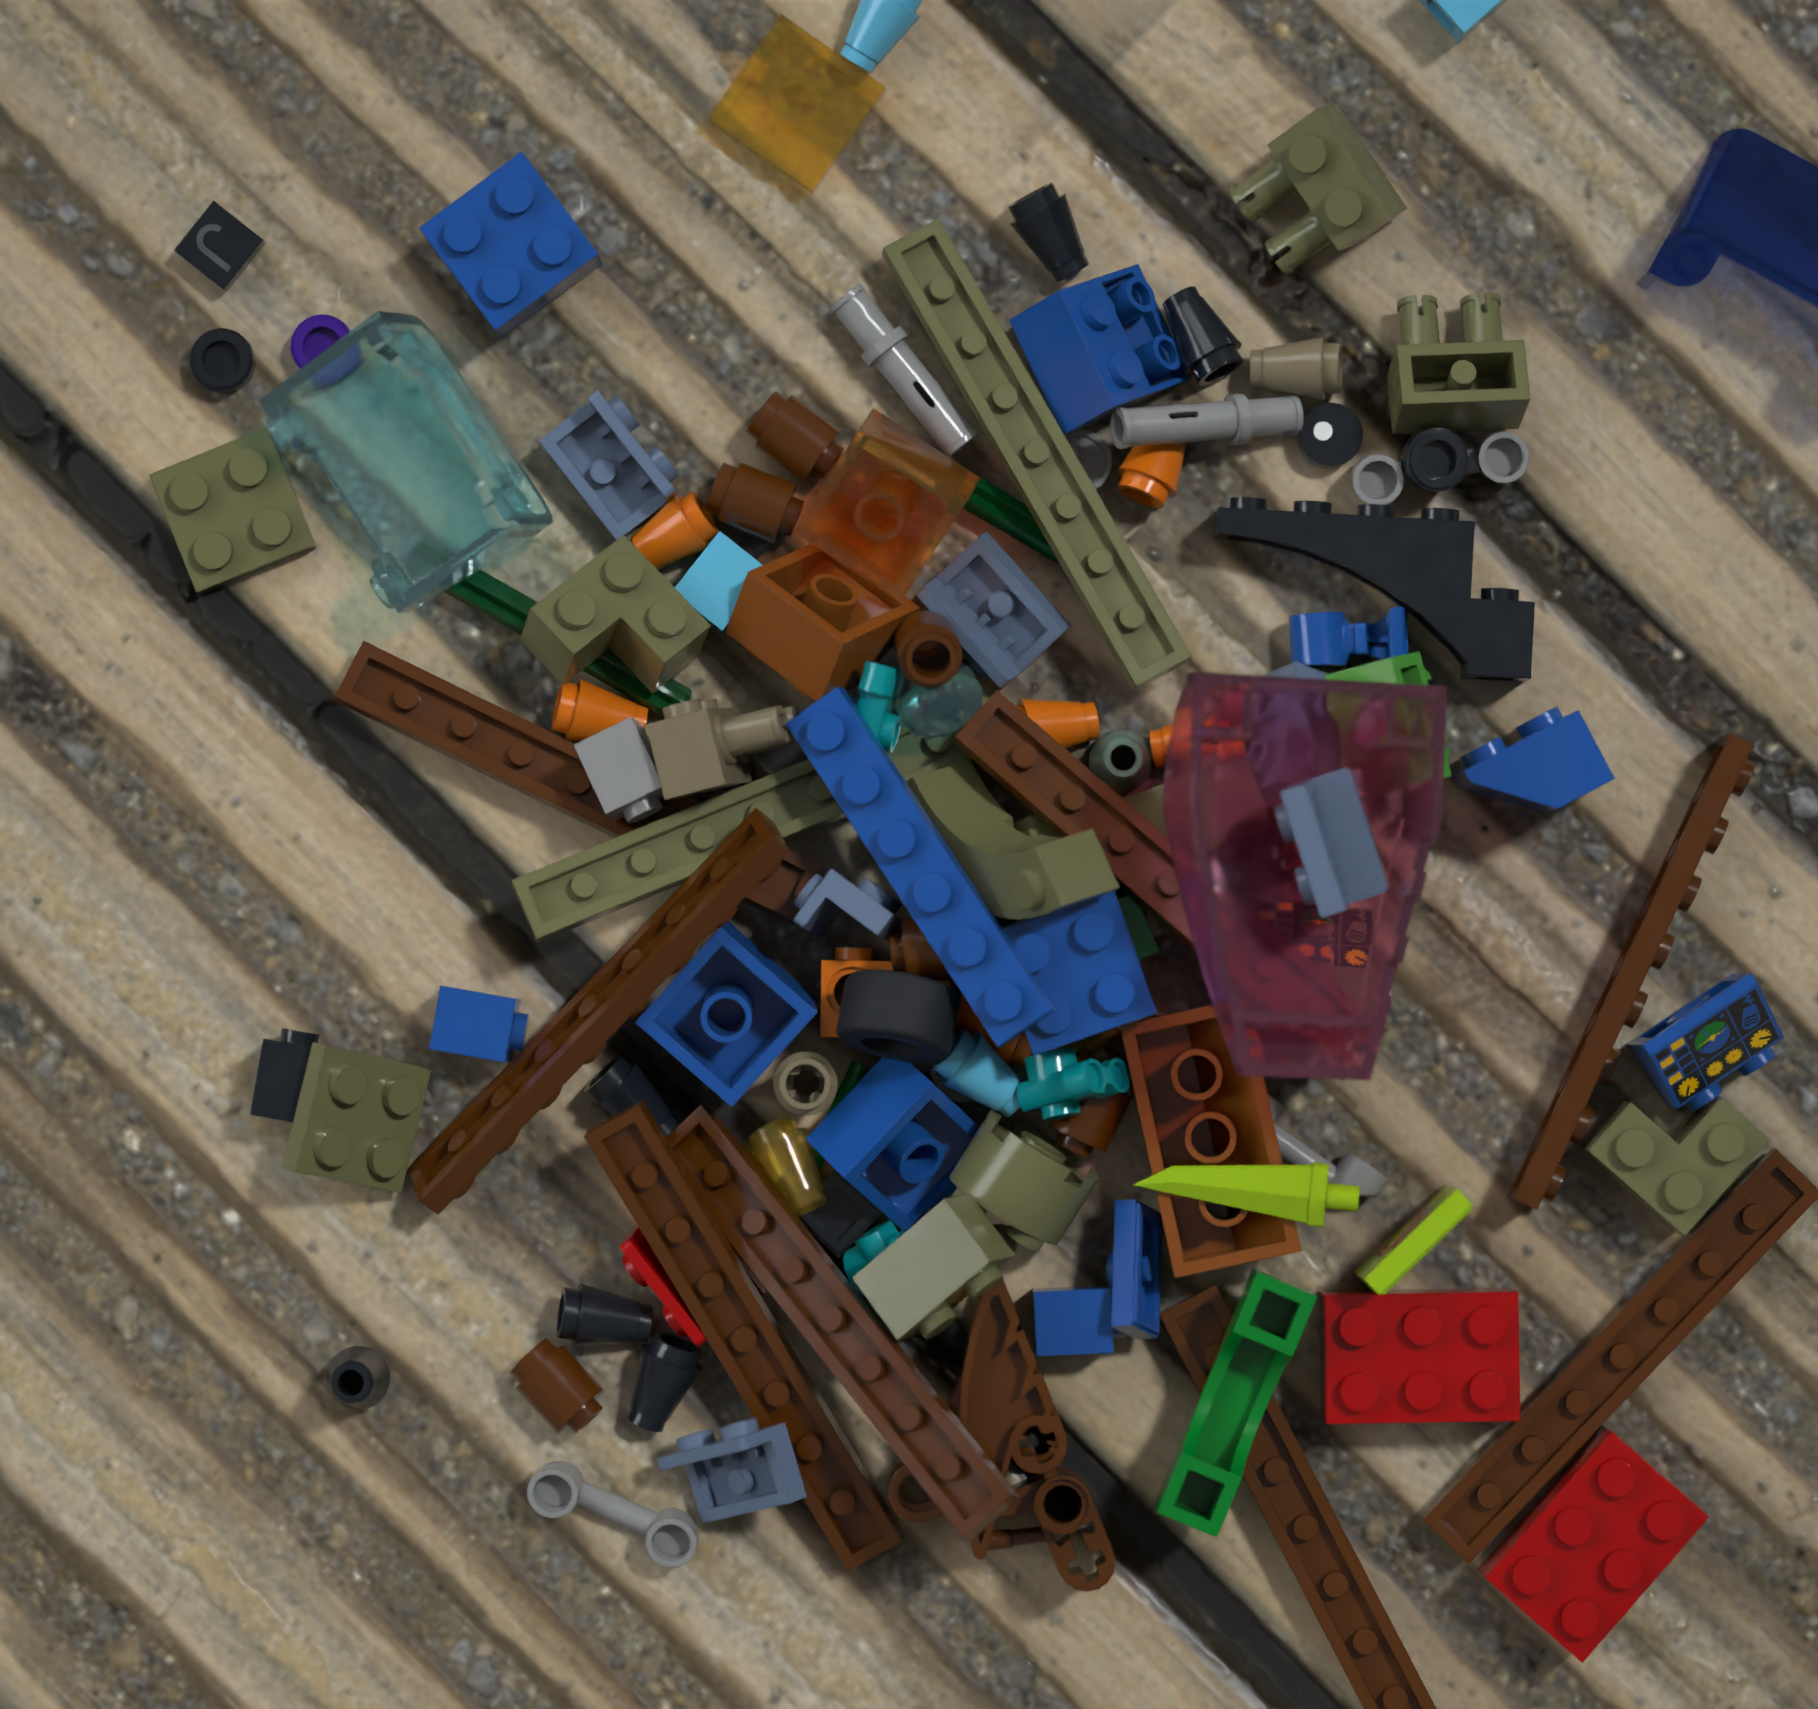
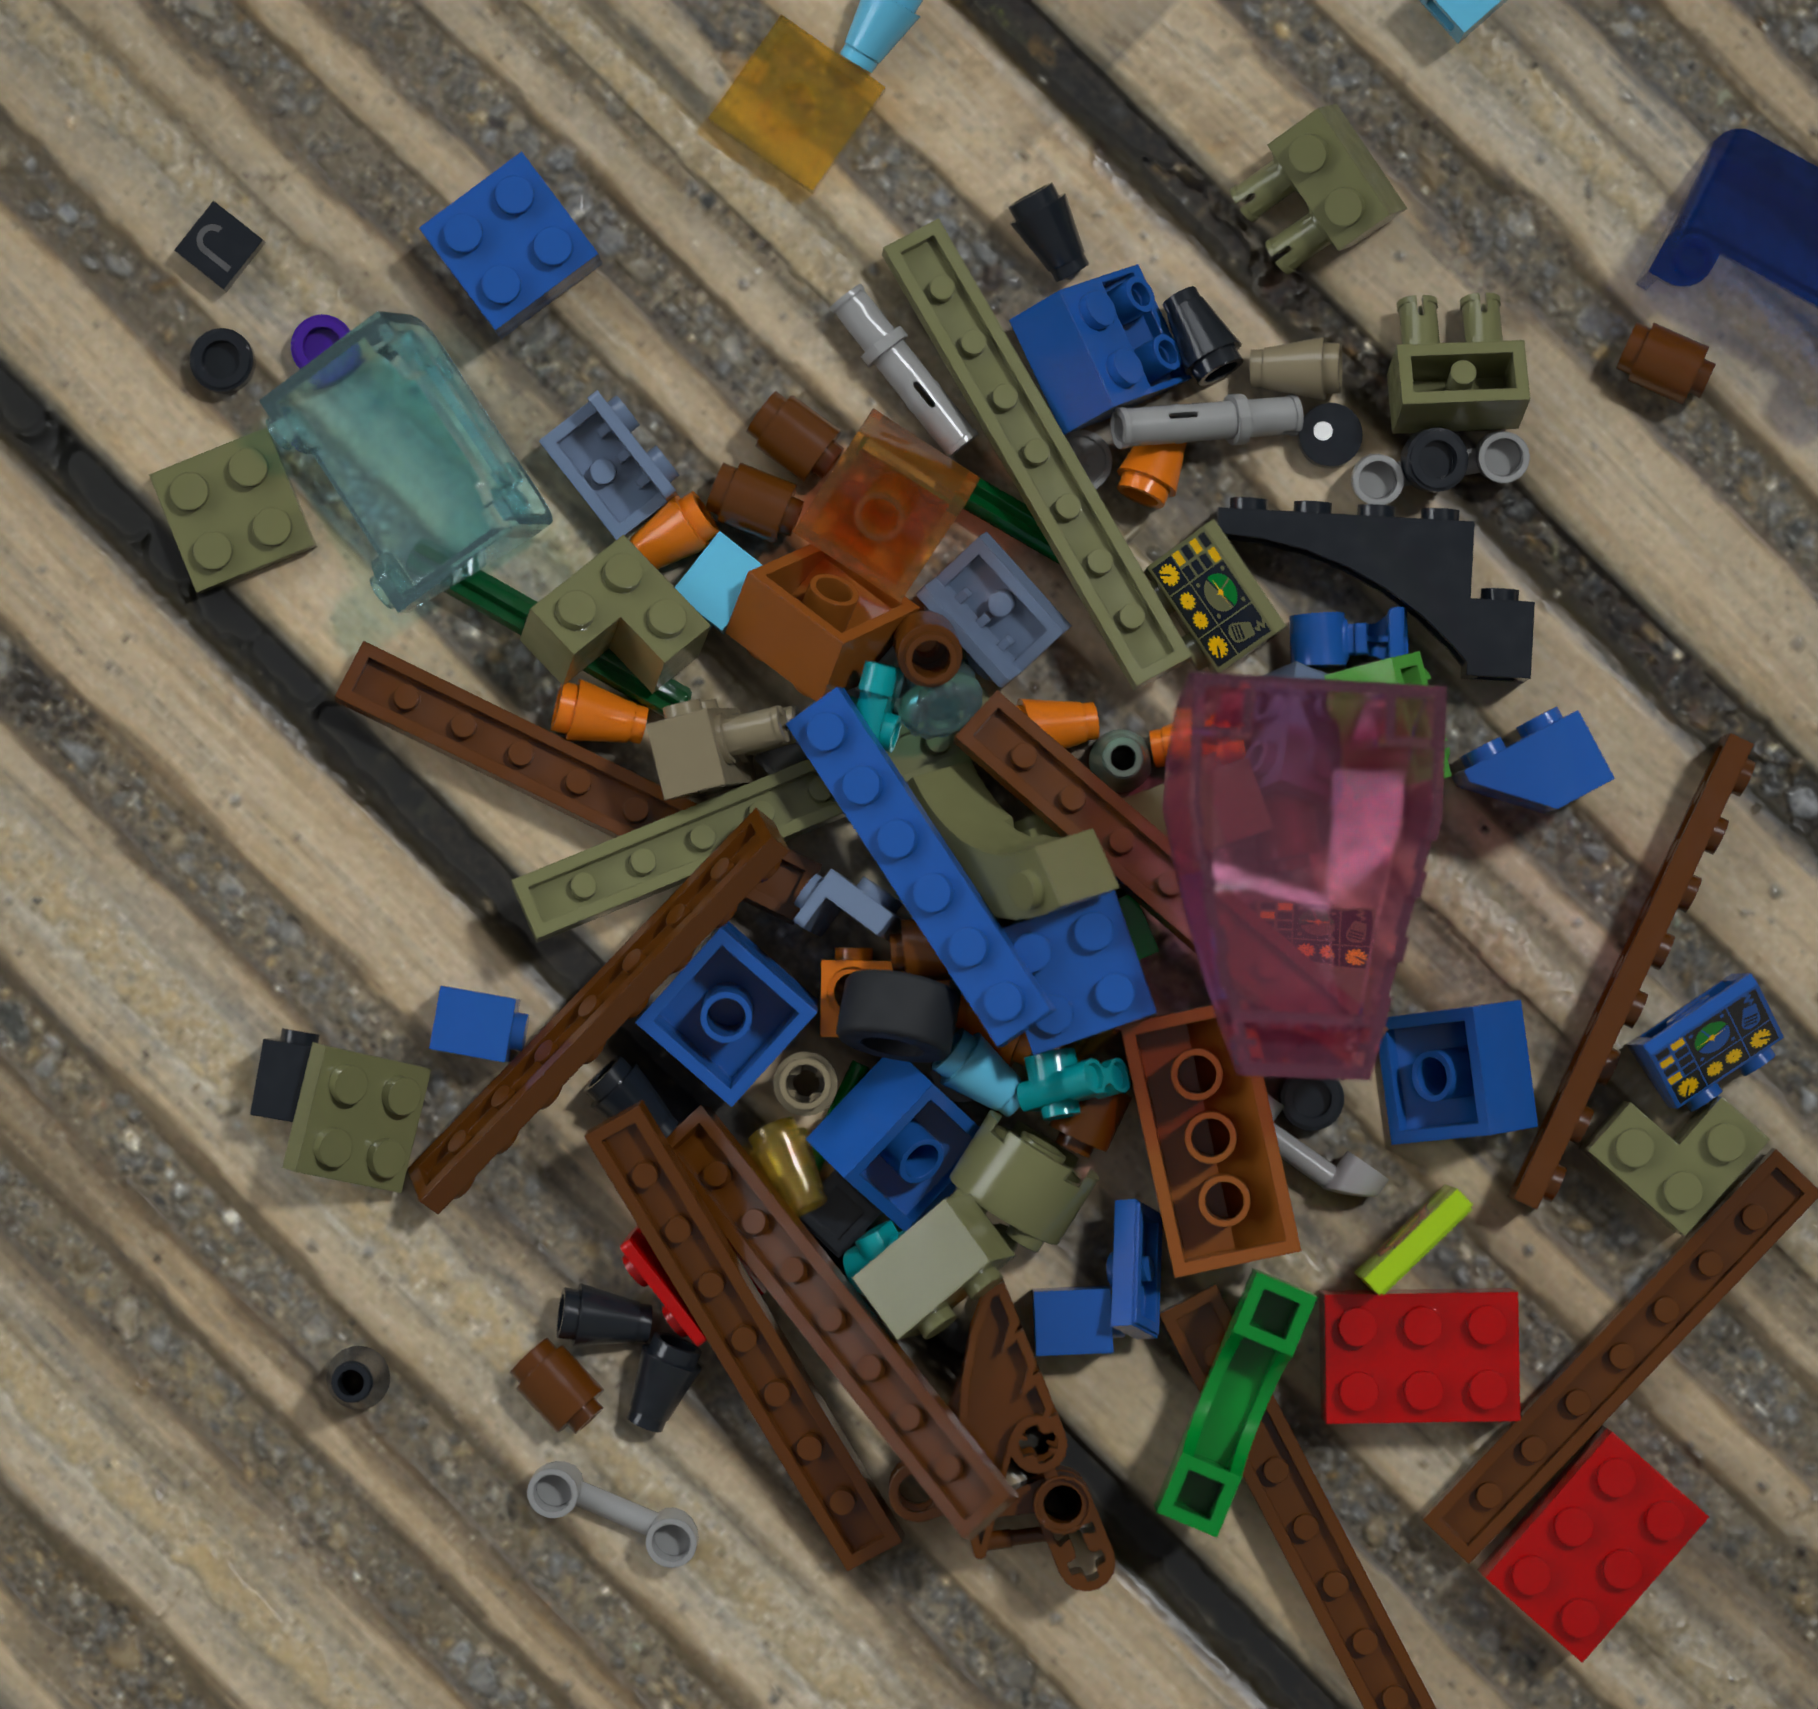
light grey brick [574,717,664,824] -> none
sand blue bracket [656,1417,807,1524] -> none
lime bar [1133,1162,1360,1227] -> none
sand blue bracket [1275,767,1389,918] -> none
none -> slope [1144,519,1286,677]
none -> black tile [1279,1066,1344,1131]
none -> blue slope [1377,1000,1538,1145]
none -> reddish brown brick [1616,322,1716,405]

